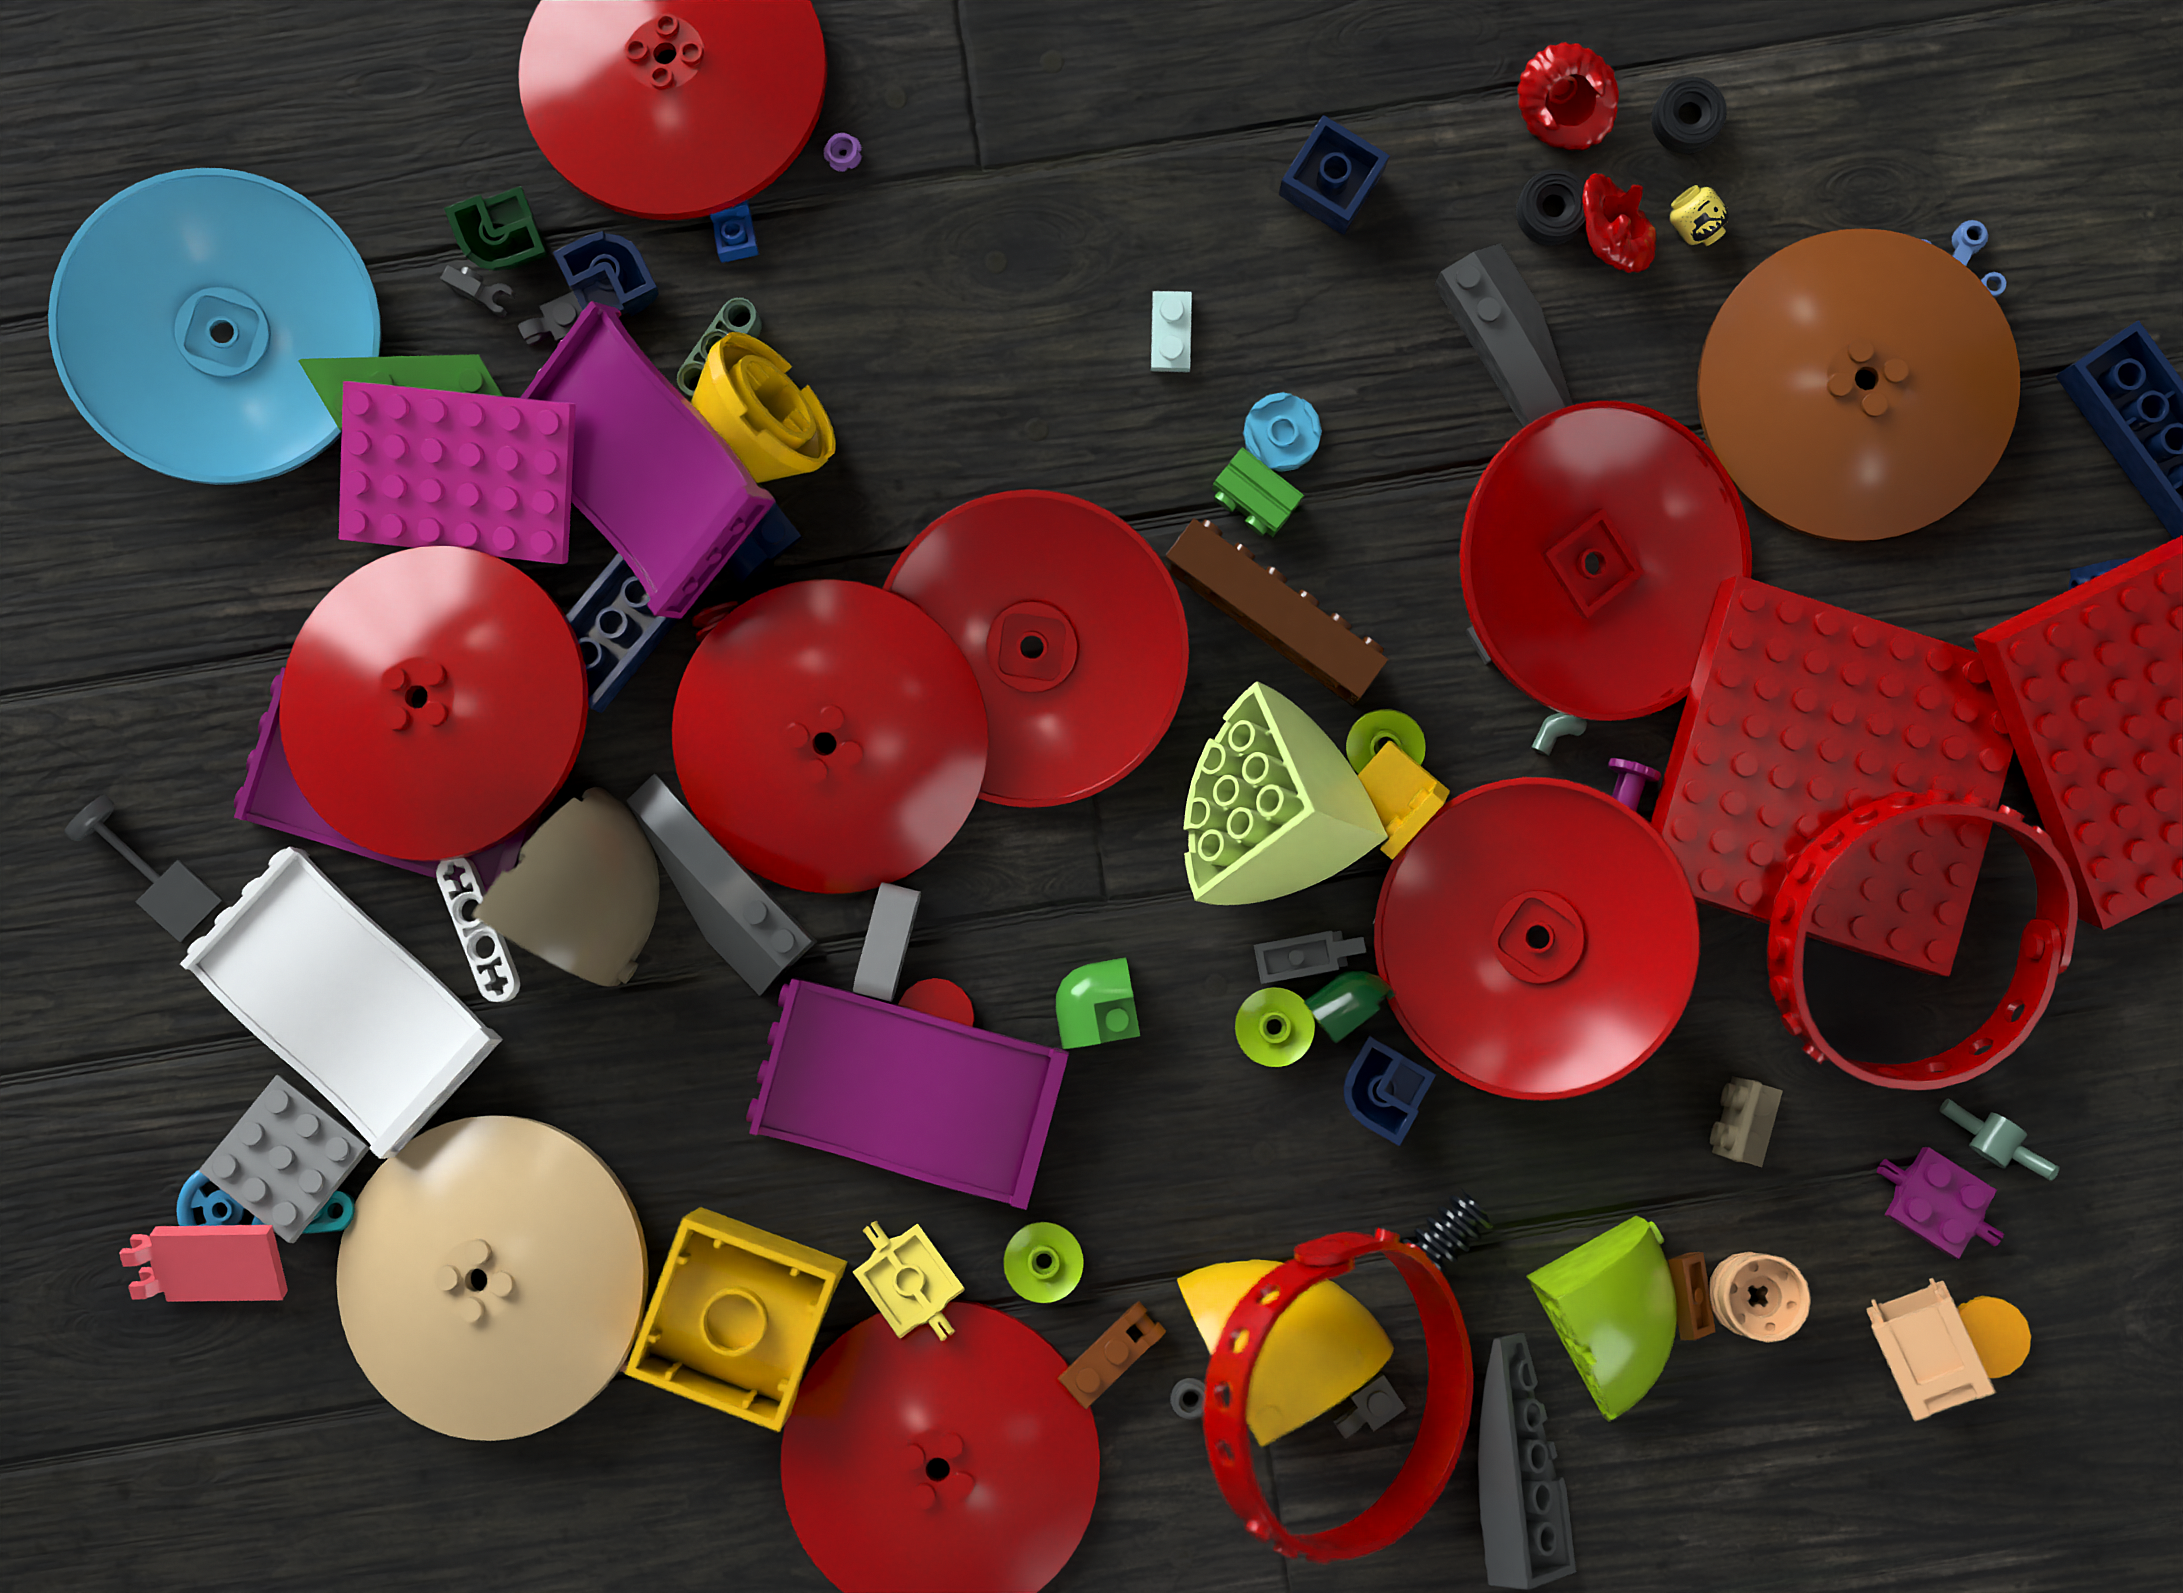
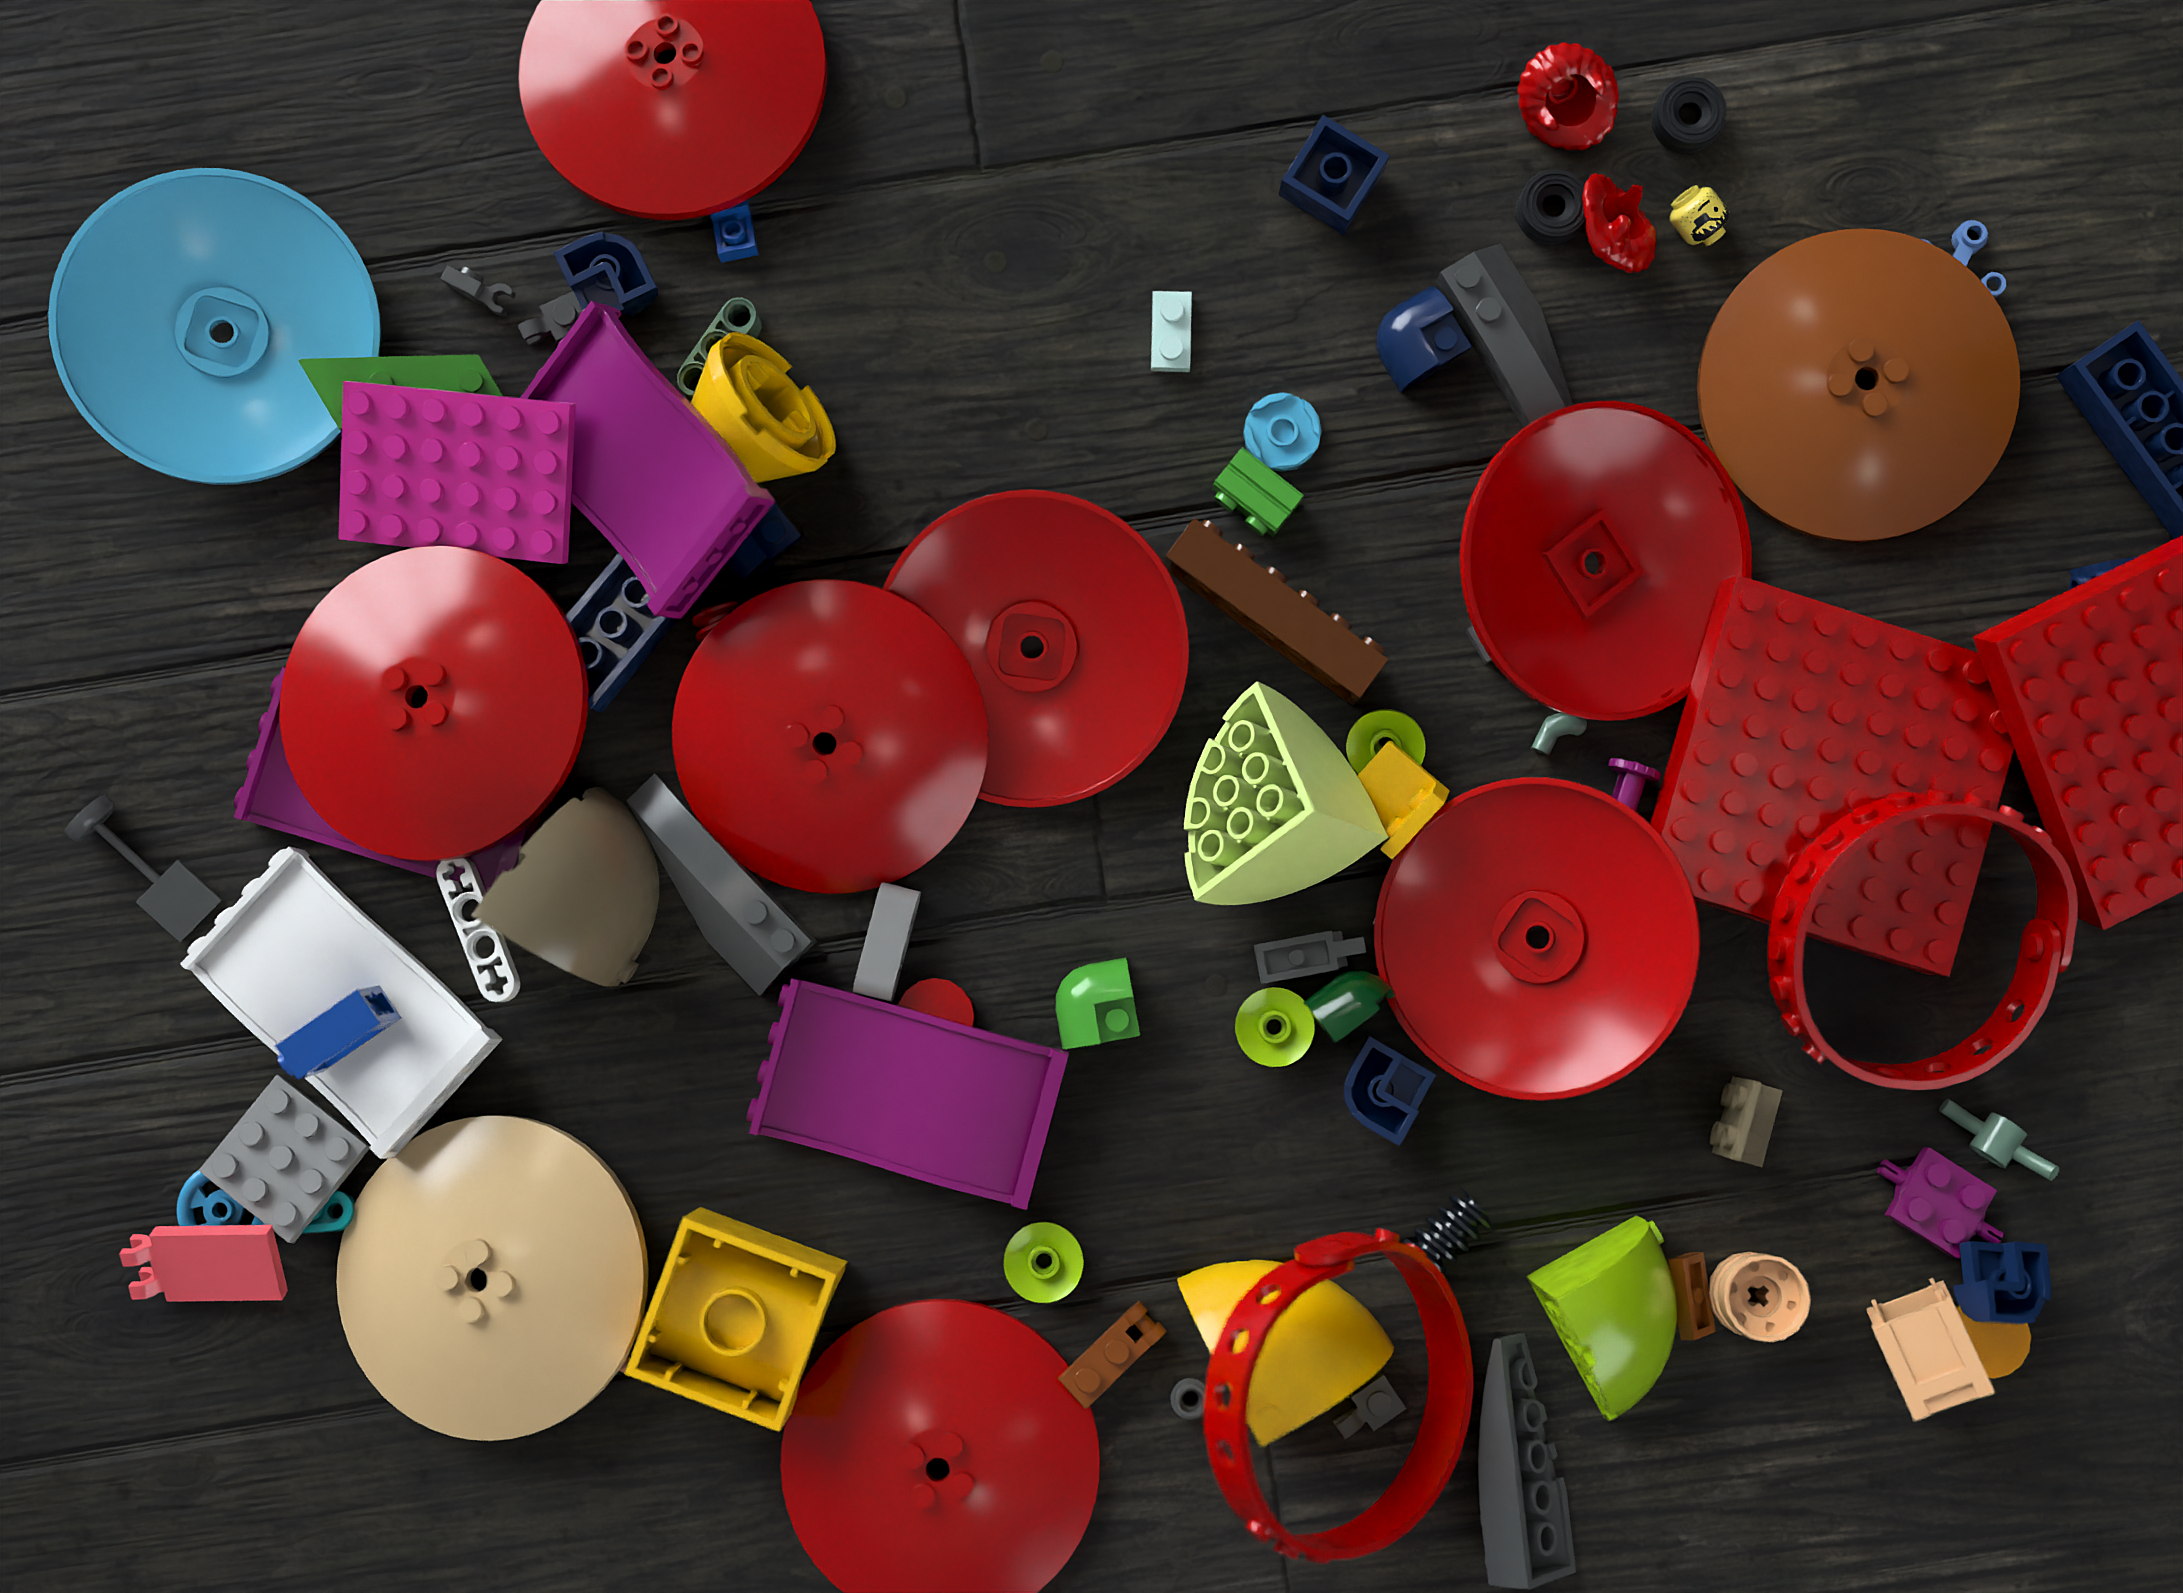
dark green brick [444,186,549,271] -> none
medium lavender plate [824,133,861,171] -> none
light yellow plate [853,1221,965,1341] -> none
none -> blue window [275,985,402,1080]
none -> dark blue brick [1376,286,1471,393]
none -> dark blue brick [1953,1241,2051,1325]

